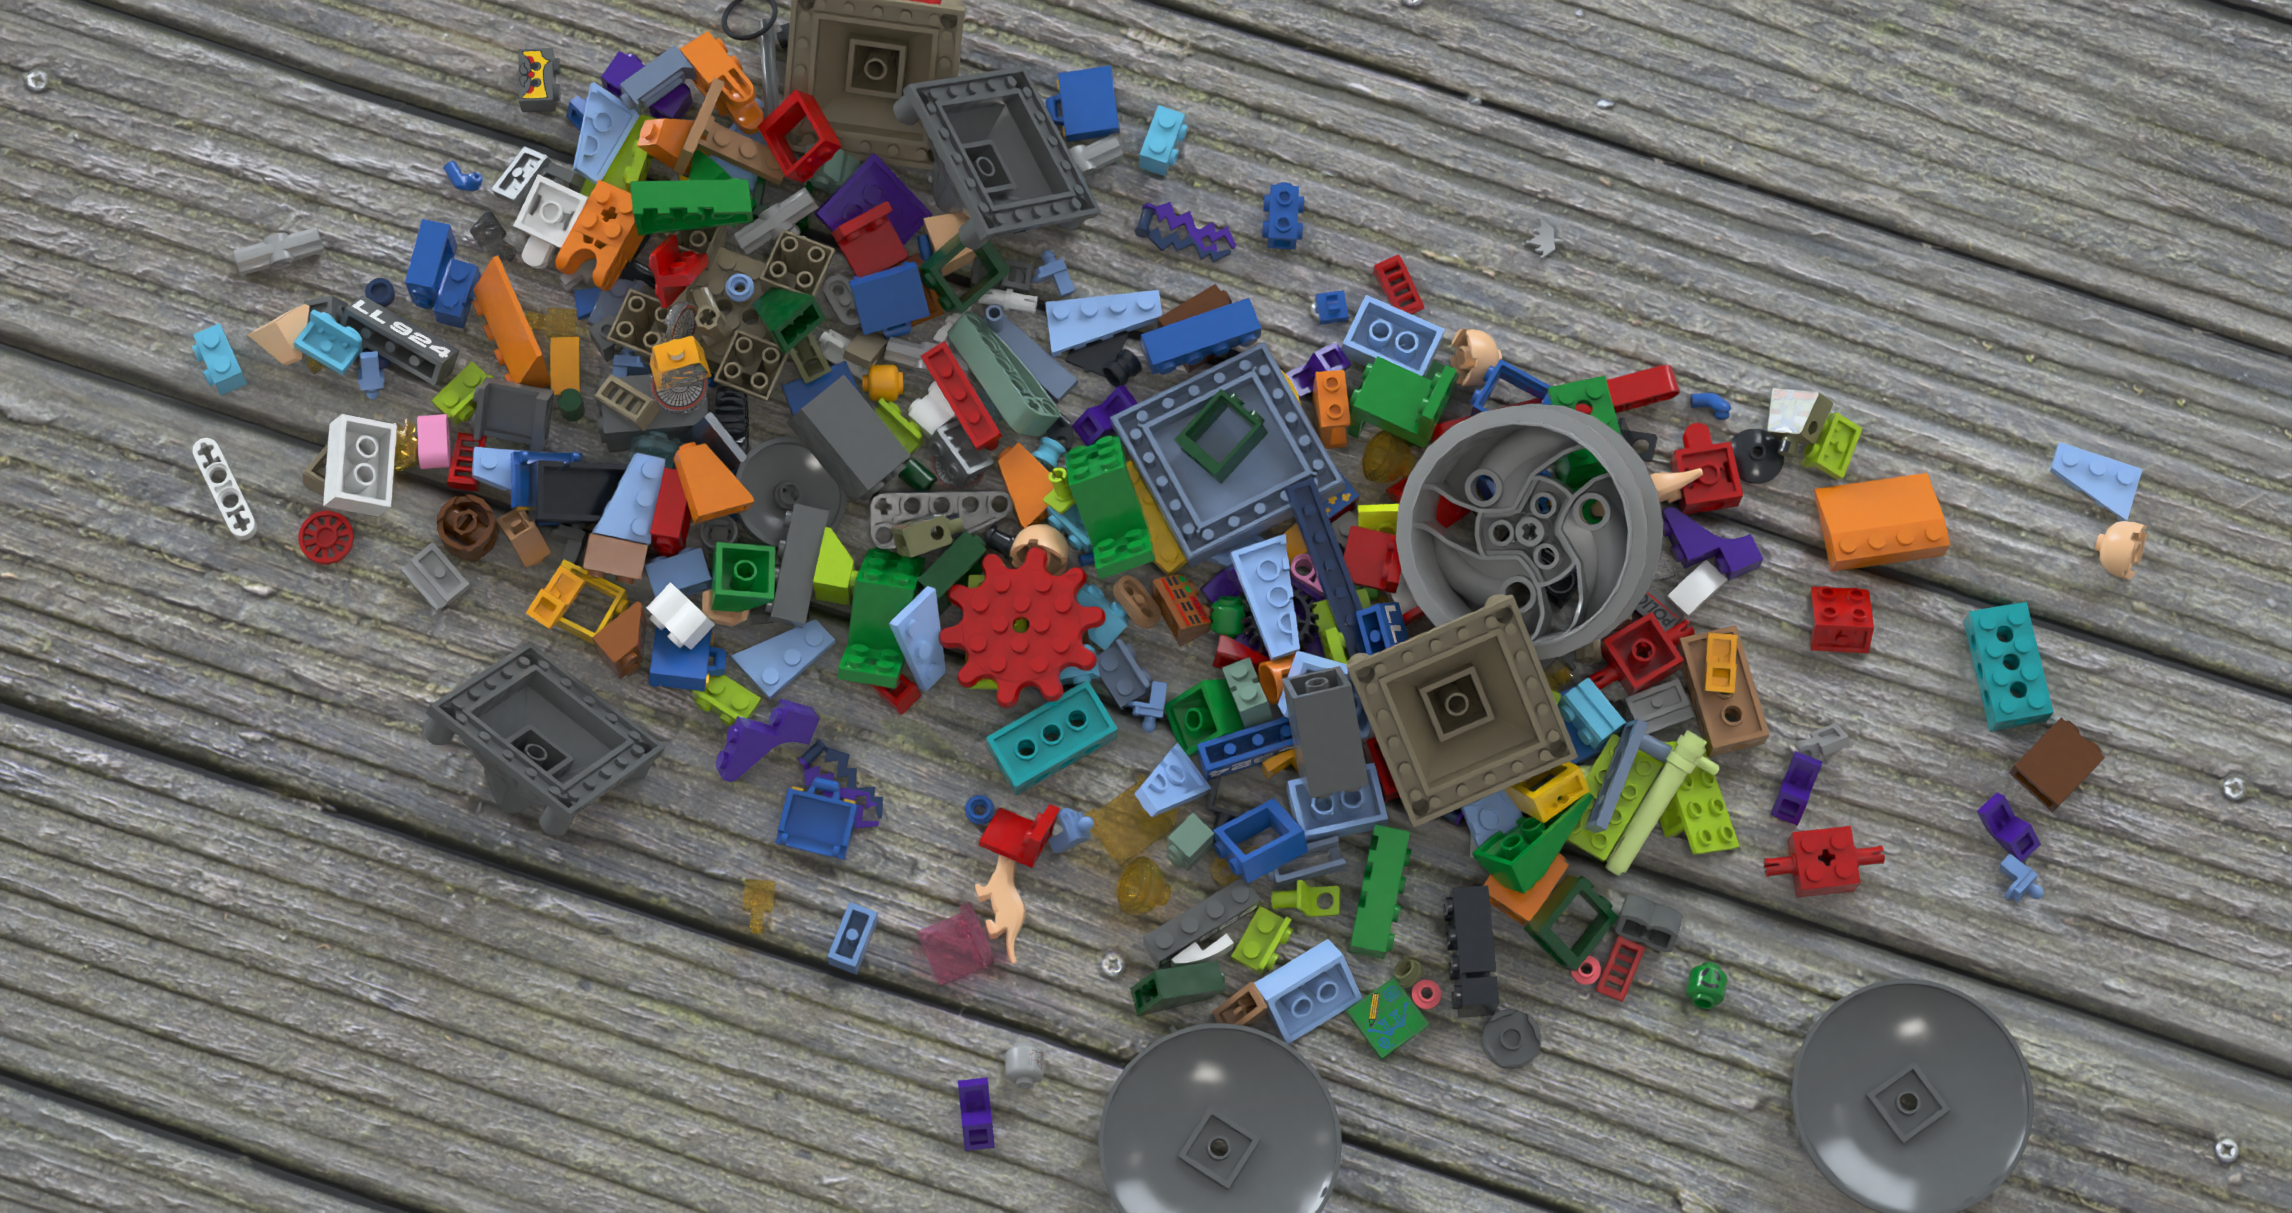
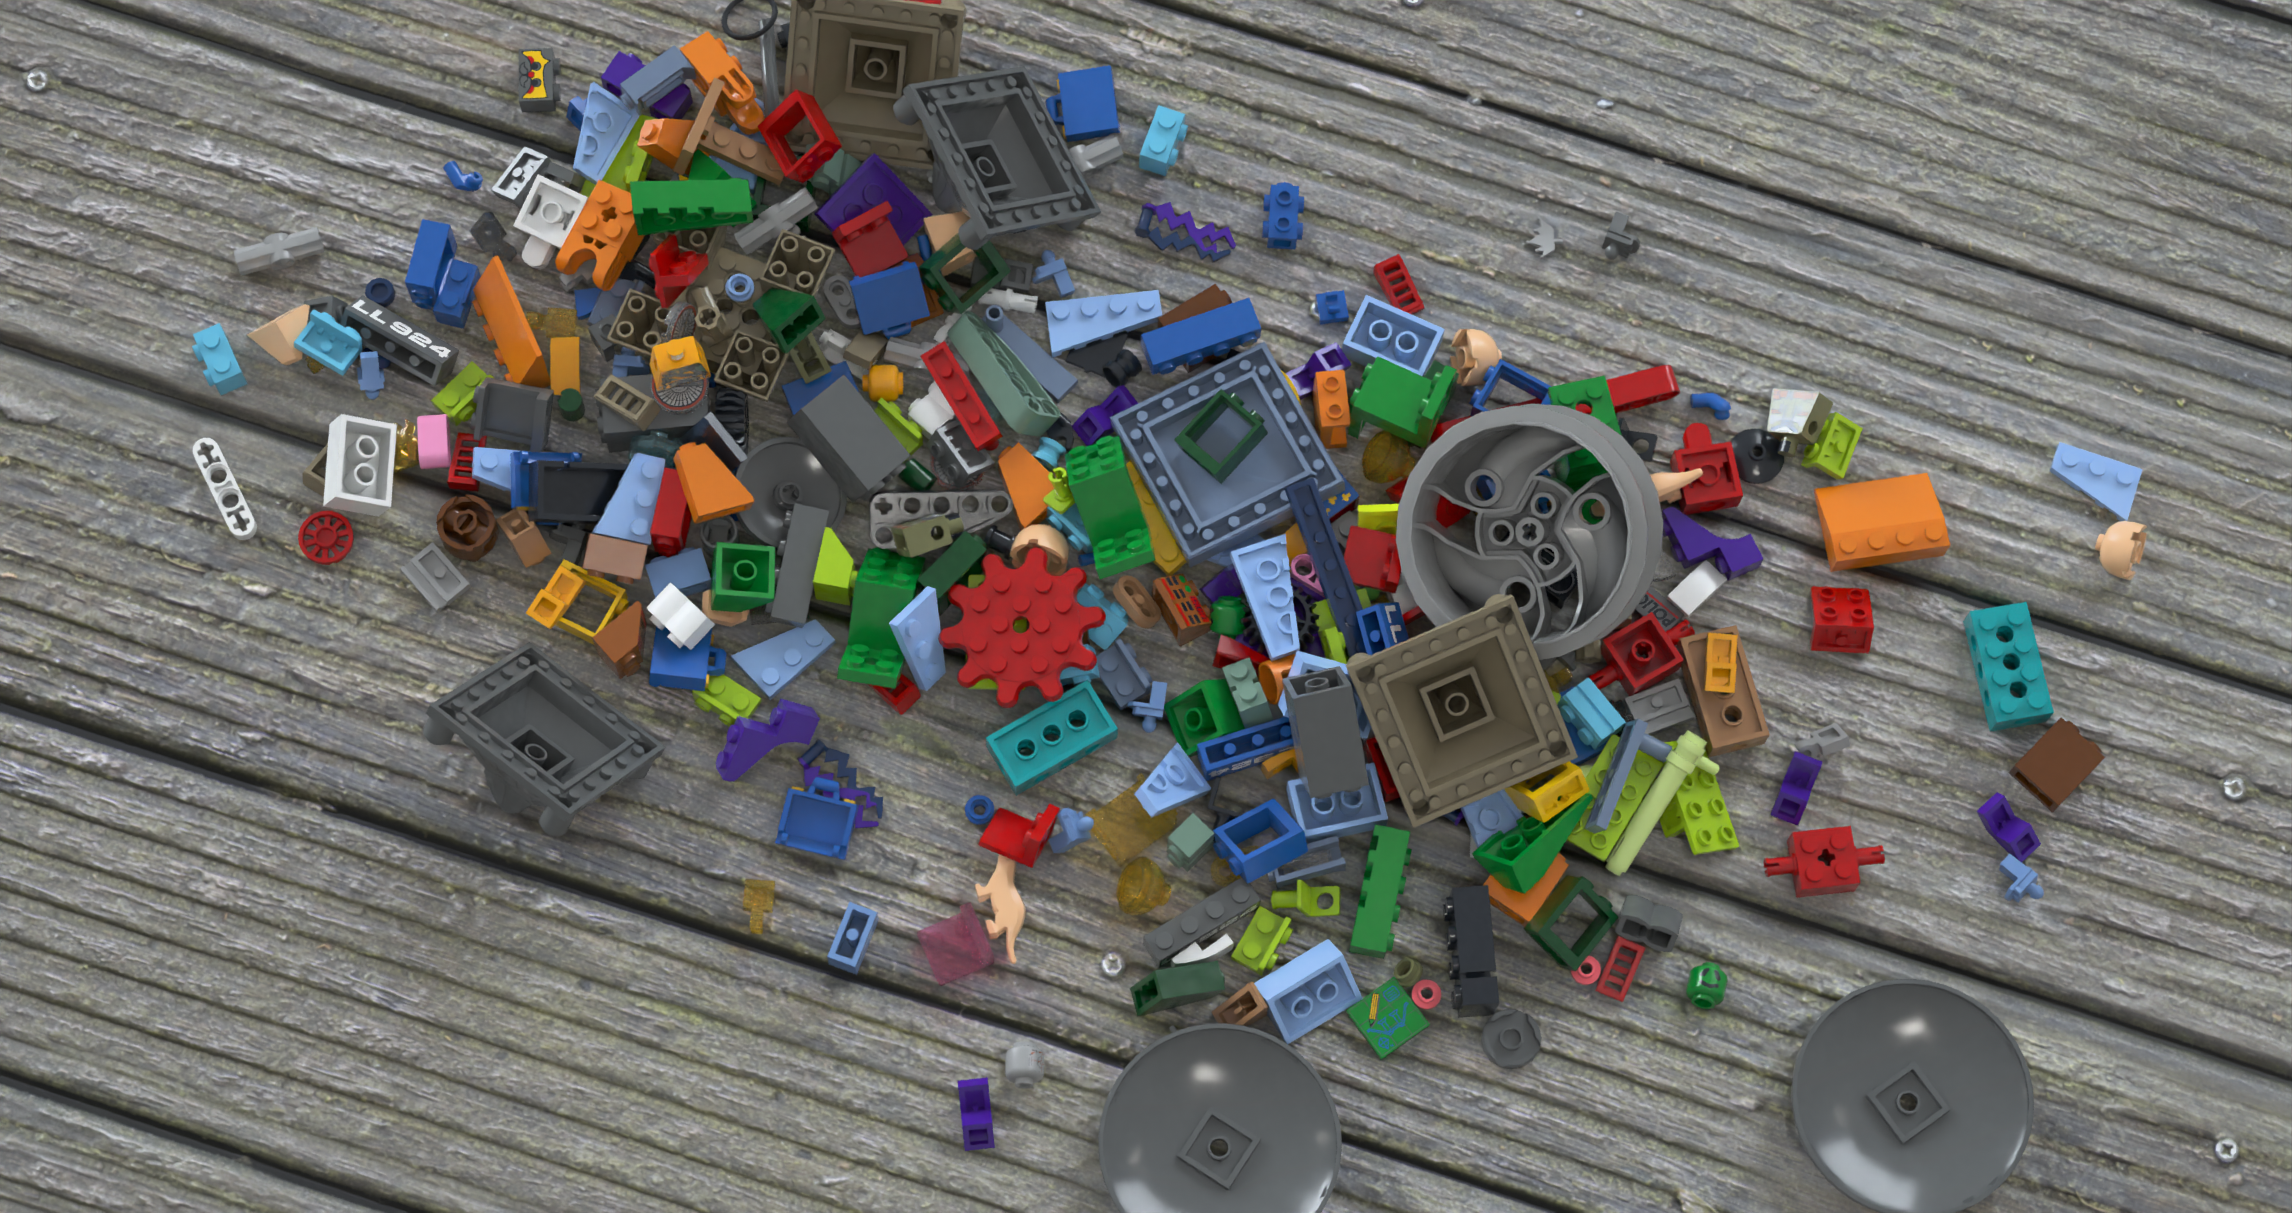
none -> dark grey piece [1602,212,1640,260]

